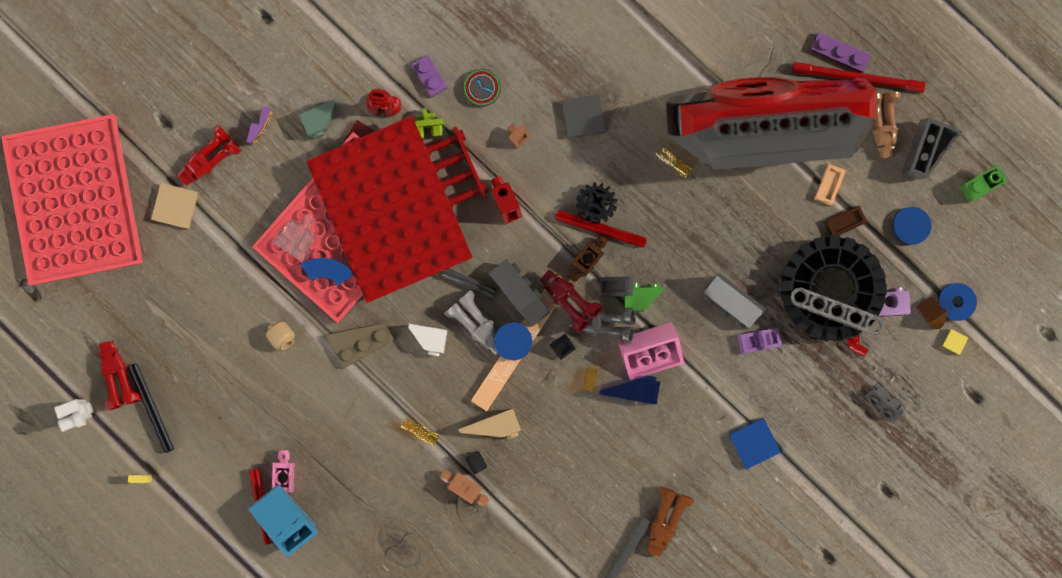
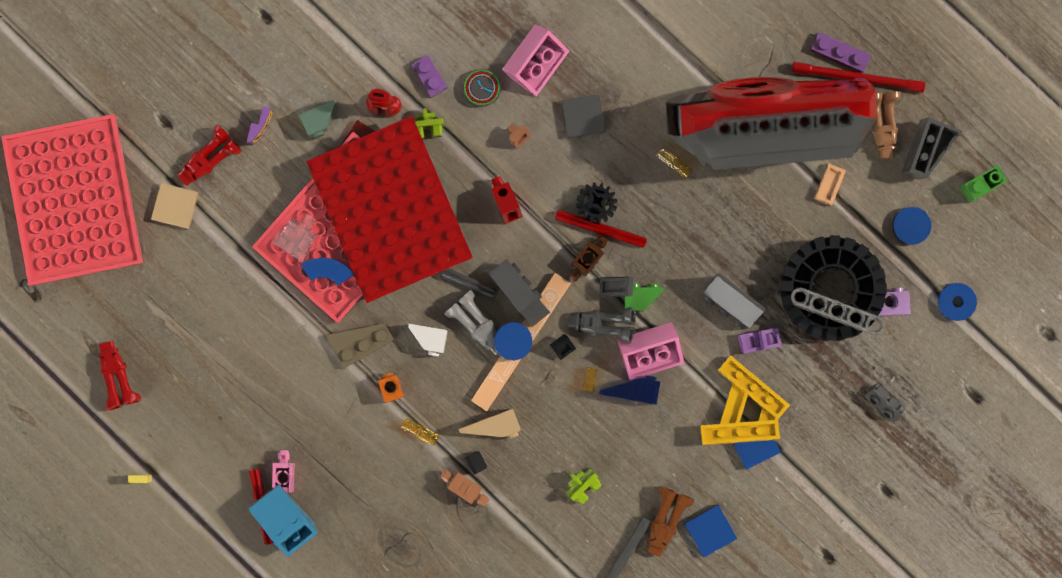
white hinge [54,399,93,432] -> none
black axle [128,363,174,453] -> none
tan head [266,322,295,350] -> none
red fence [425,126,489,208] -> none
dark red piece [540,270,603,333] -> none
reddish brown tile [824,205,867,236] -> none
red arm [847,335,869,357] -> none
reddish brown tile [916,297,948,329] -> none
light yellow tile [942,329,968,355] -> none
none -> orange brick [378,373,404,403]
none -> bright pink slope [502,24,569,97]
none -> lime hips [565,468,602,504]
none -> blue tile [684,505,737,557]
none -> yellow plate [700,355,790,445]

